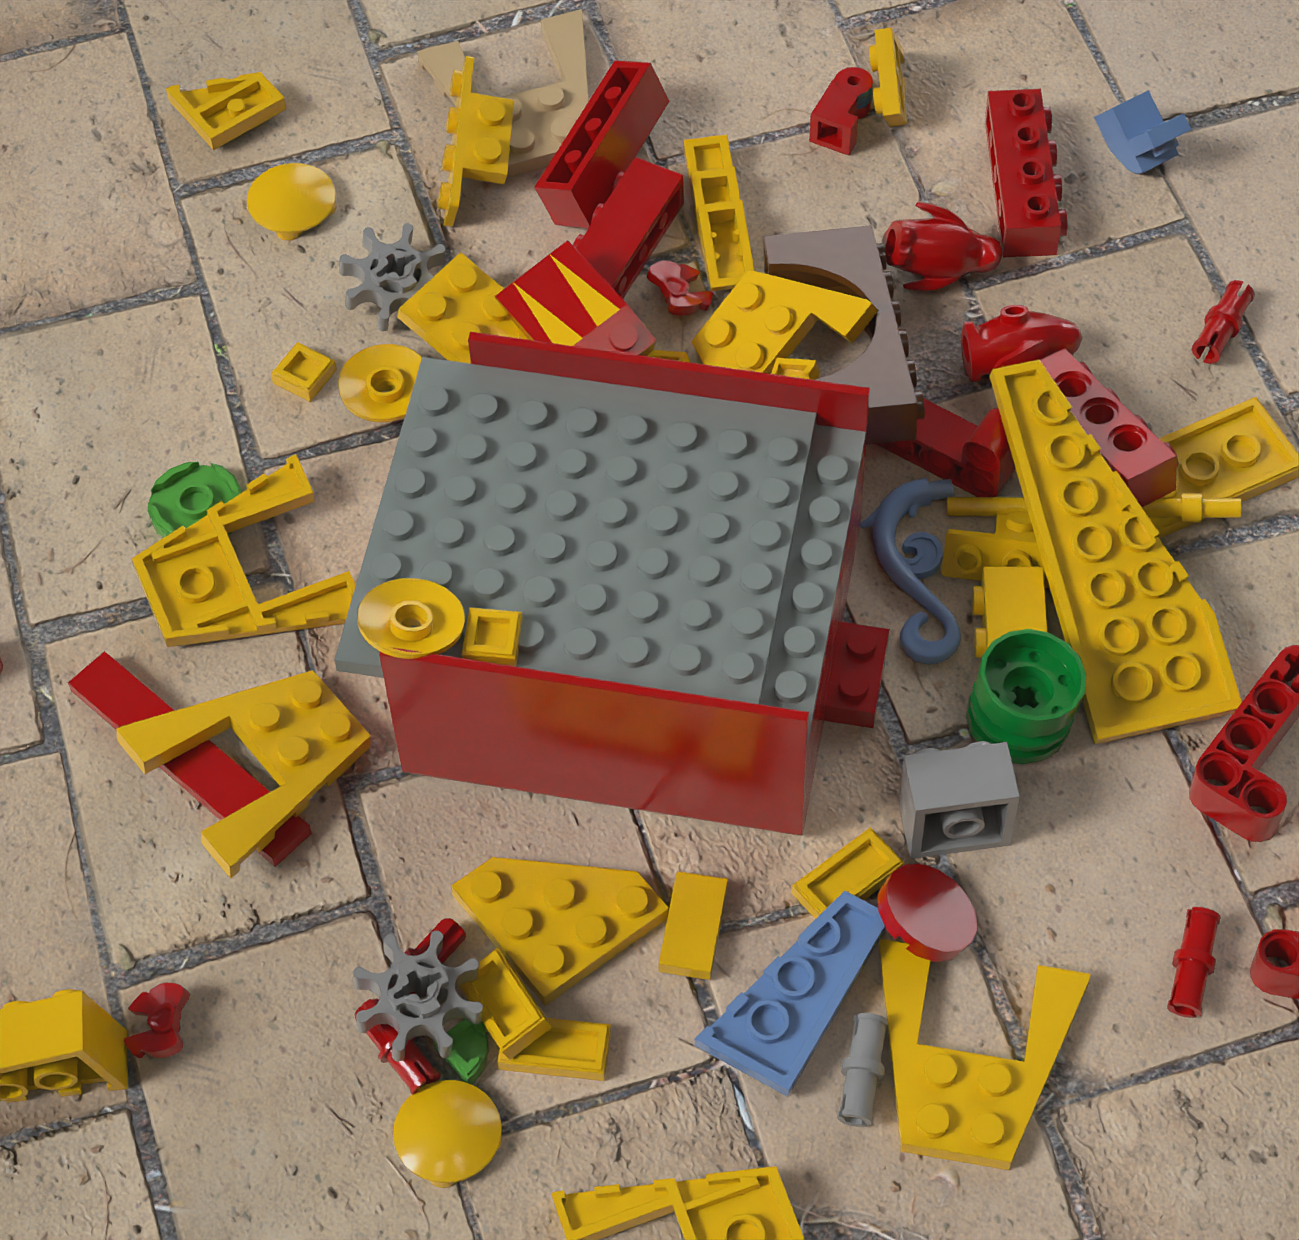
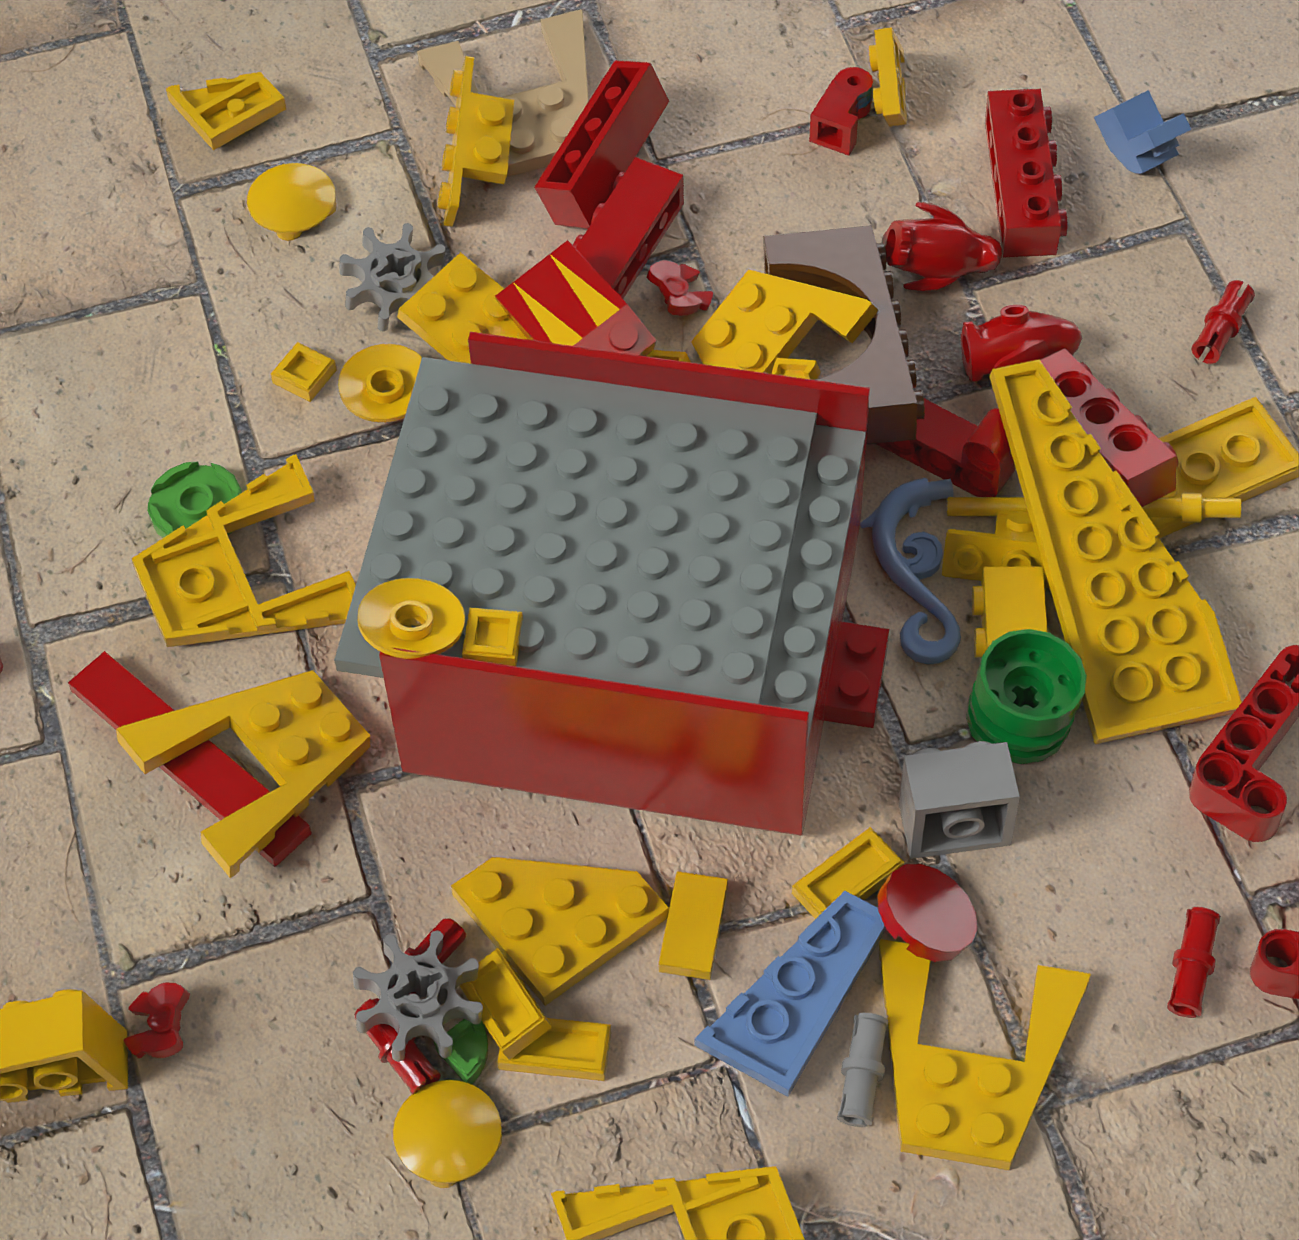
yellow slope [683,134,754,291] -> none

